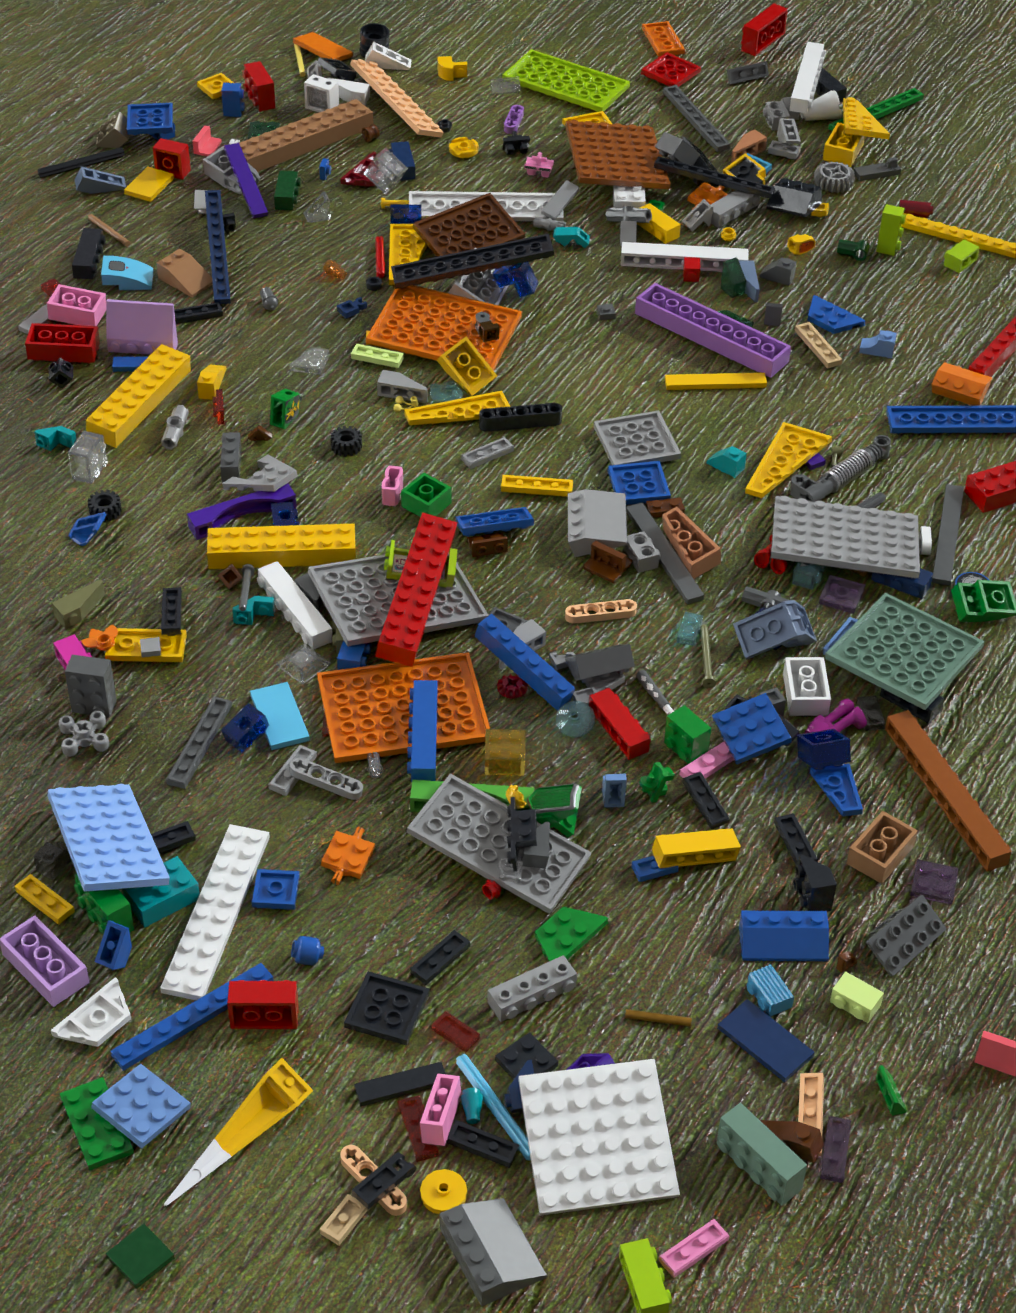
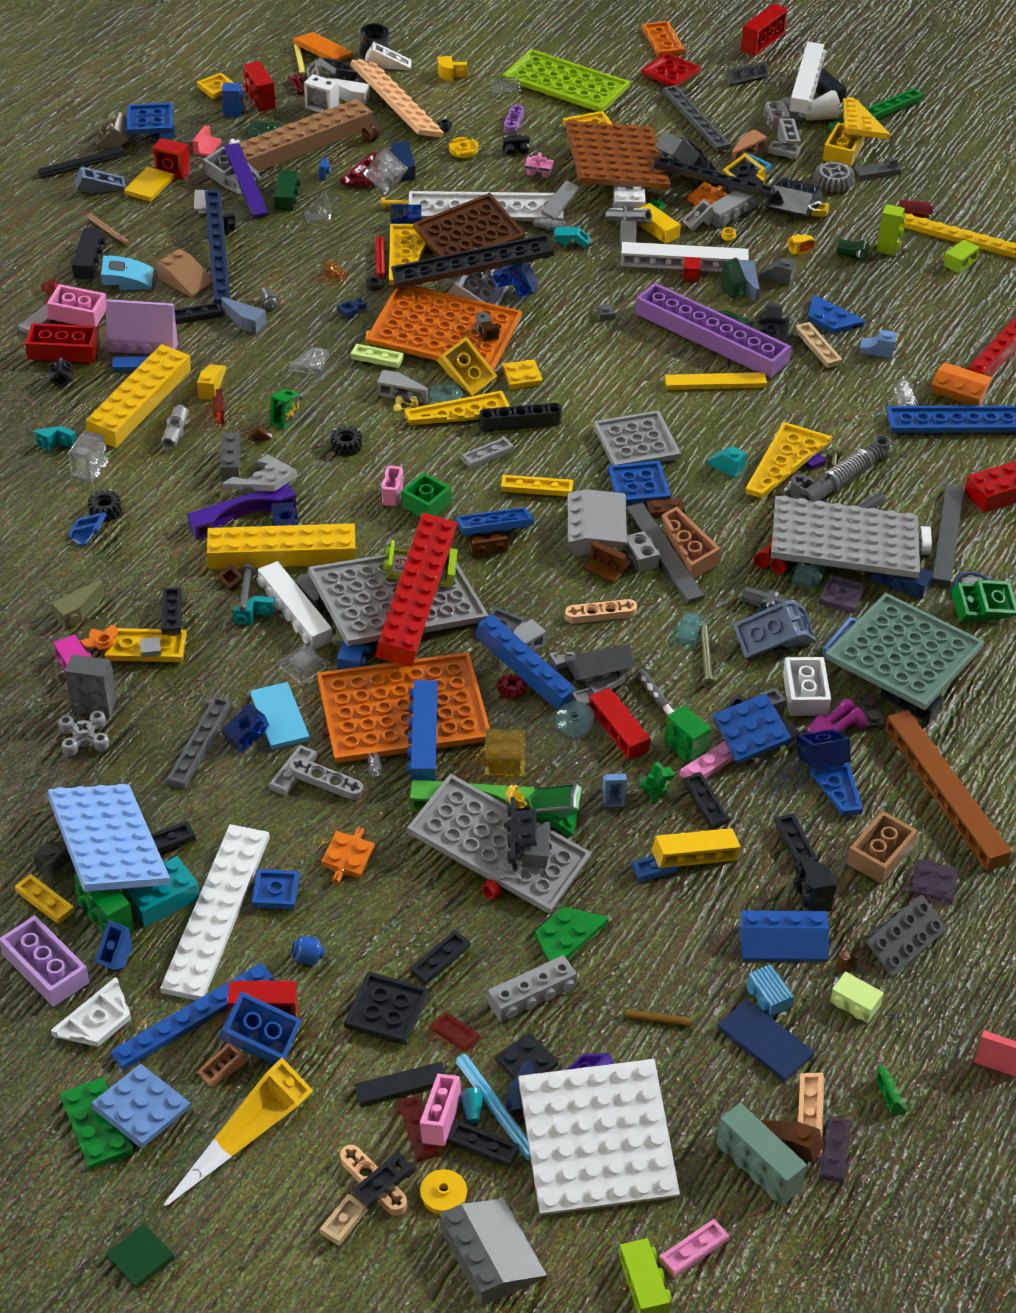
none -> nougat slope [197,1043,248,1088]
none -> blue slope [218,991,302,1065]
none -> sand blue slope [221,297,266,334]
none -> dark red tile [288,73,306,95]
none -> yellow plate [502,360,543,390]
none -> black wing [757,317,790,344]
none -> clear hinge [894,376,918,406]

